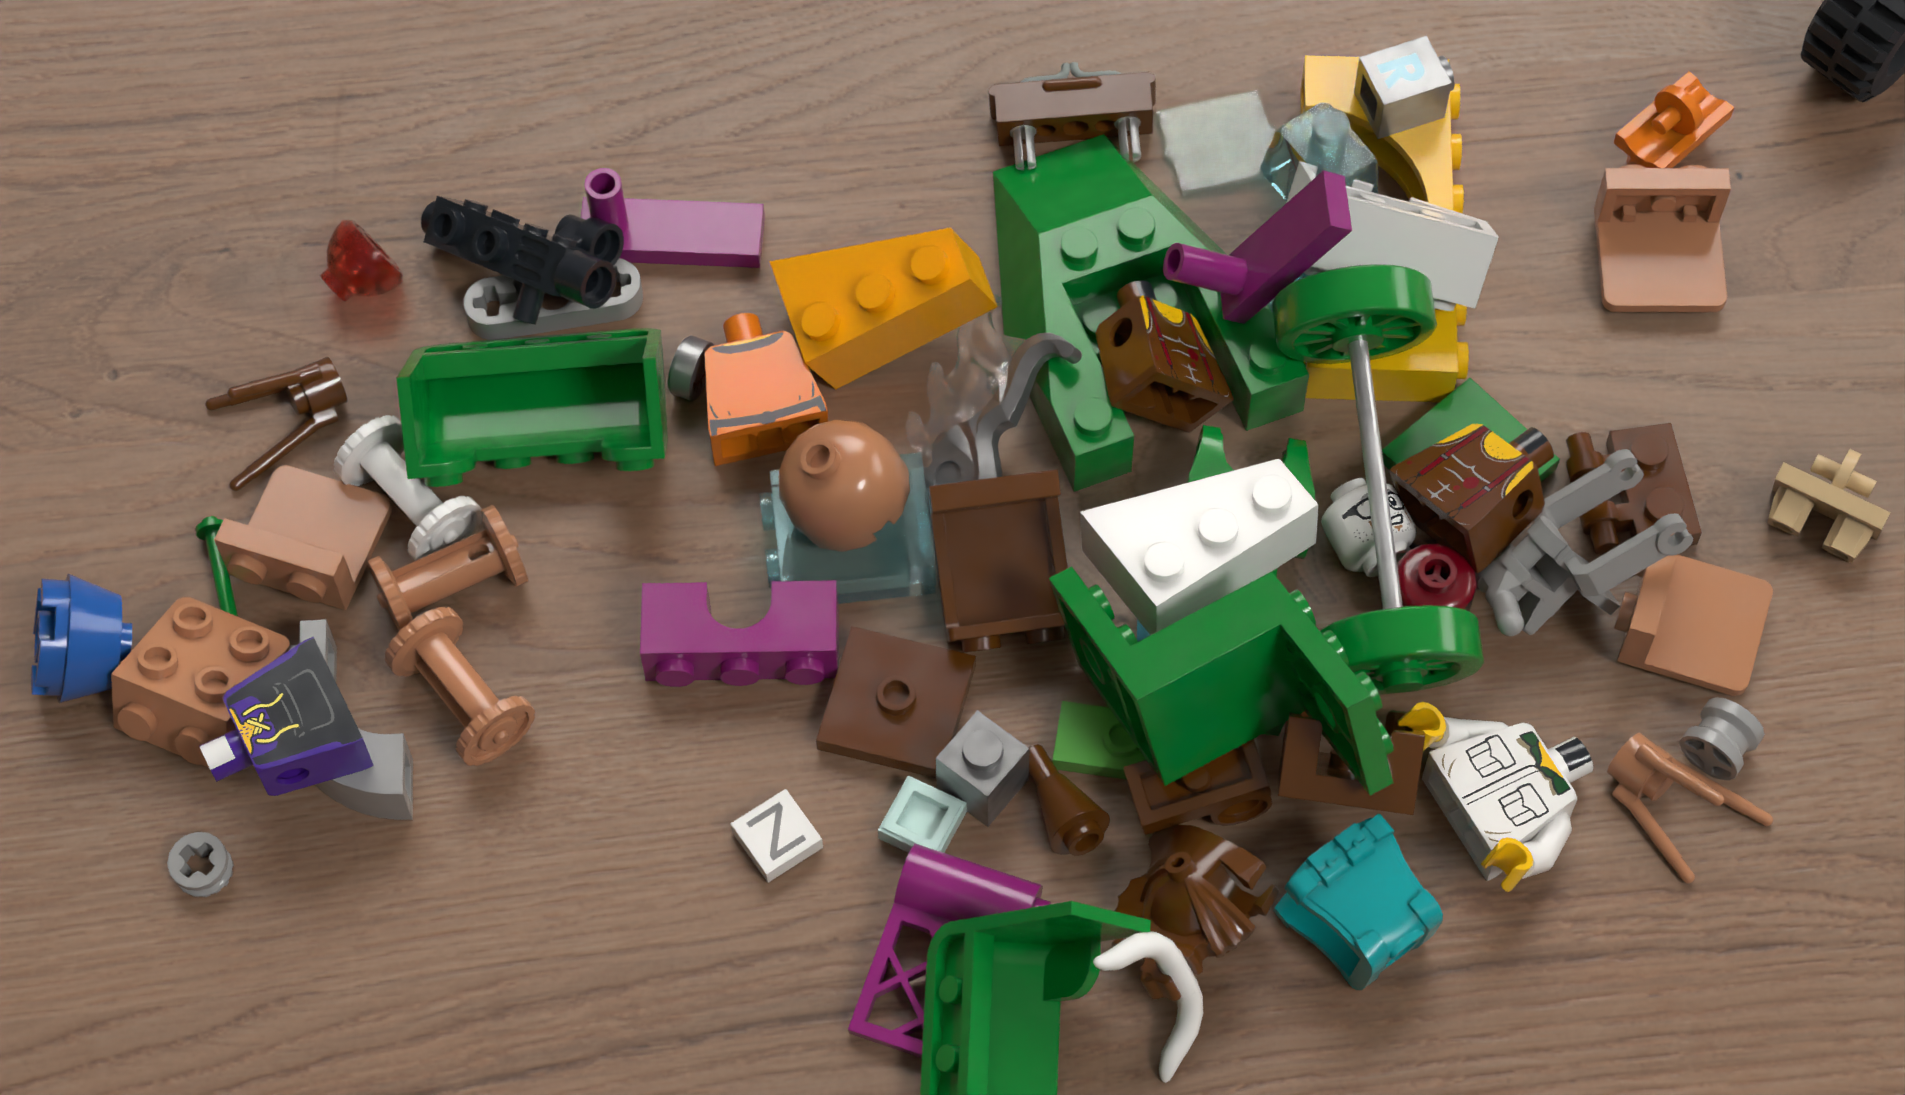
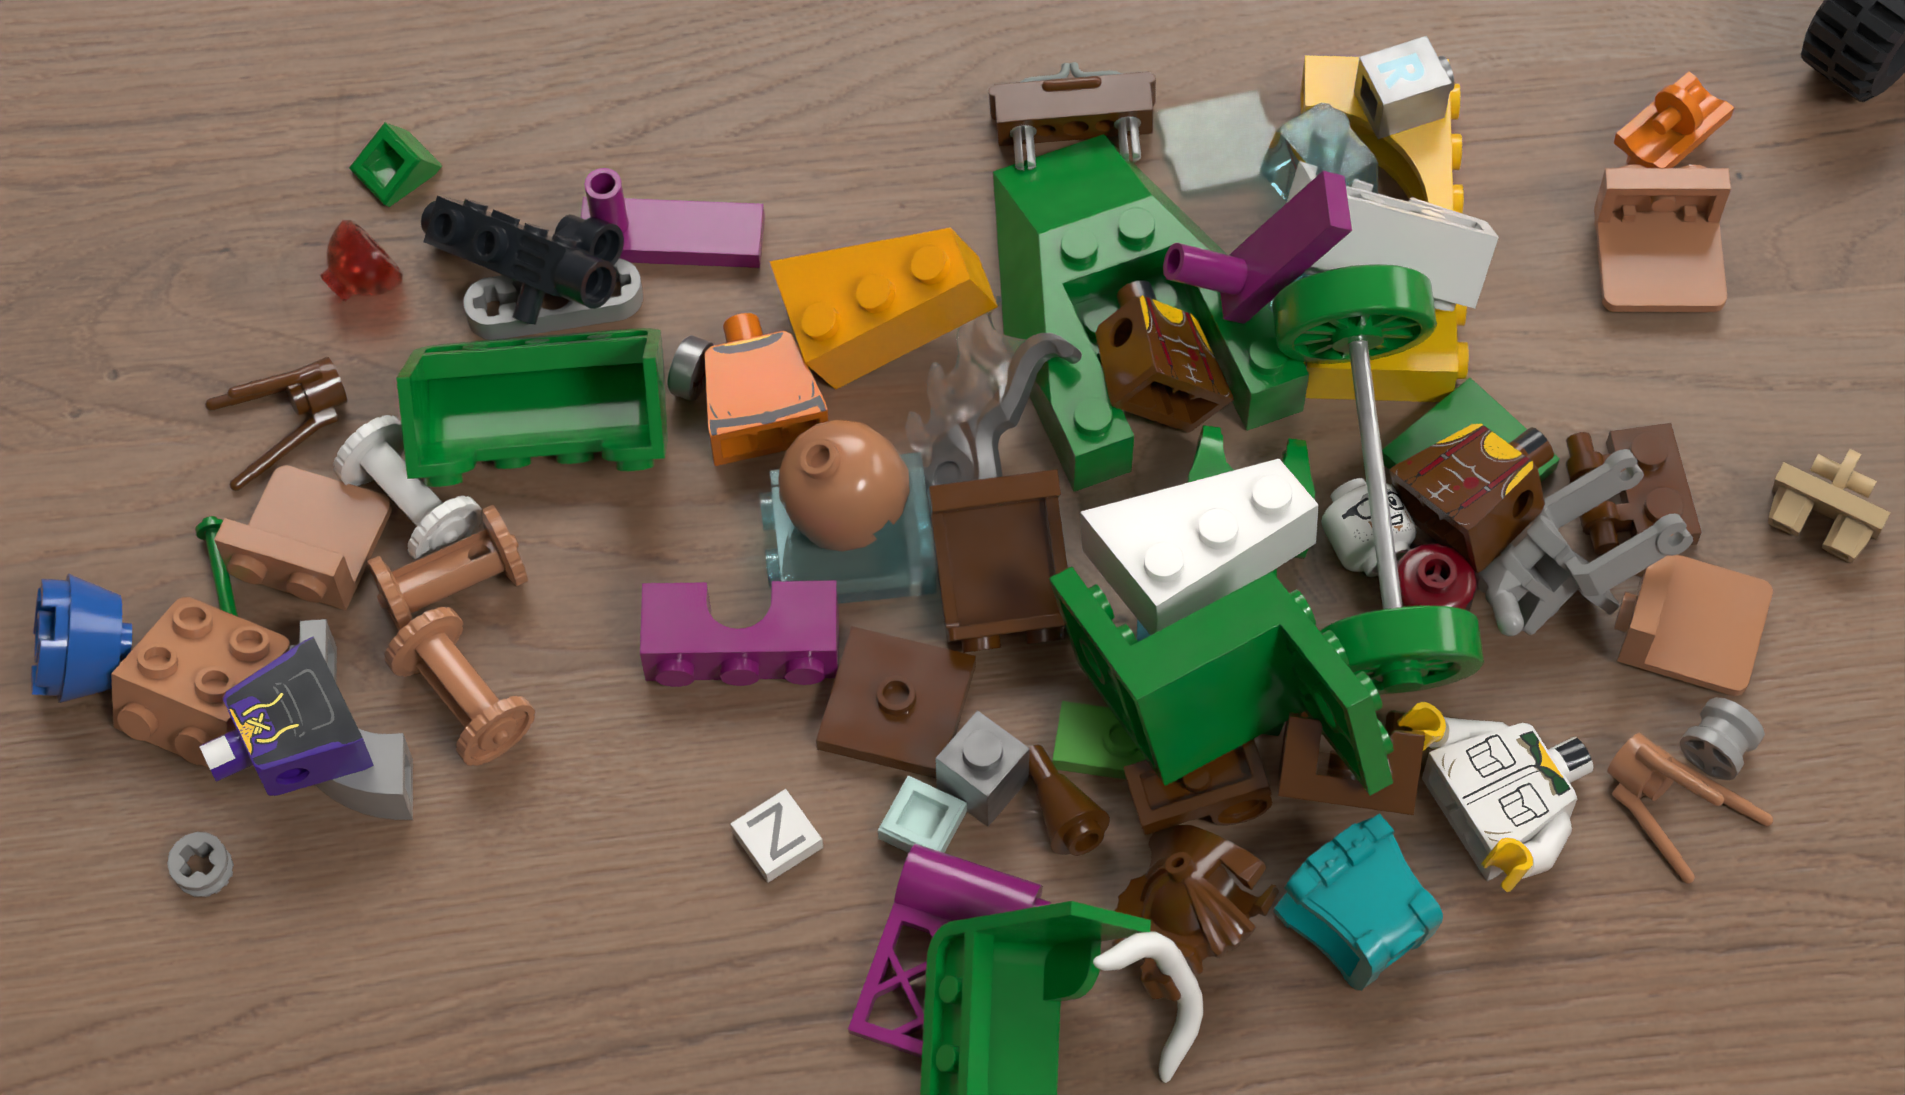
none -> green slope [349,122,442,207]

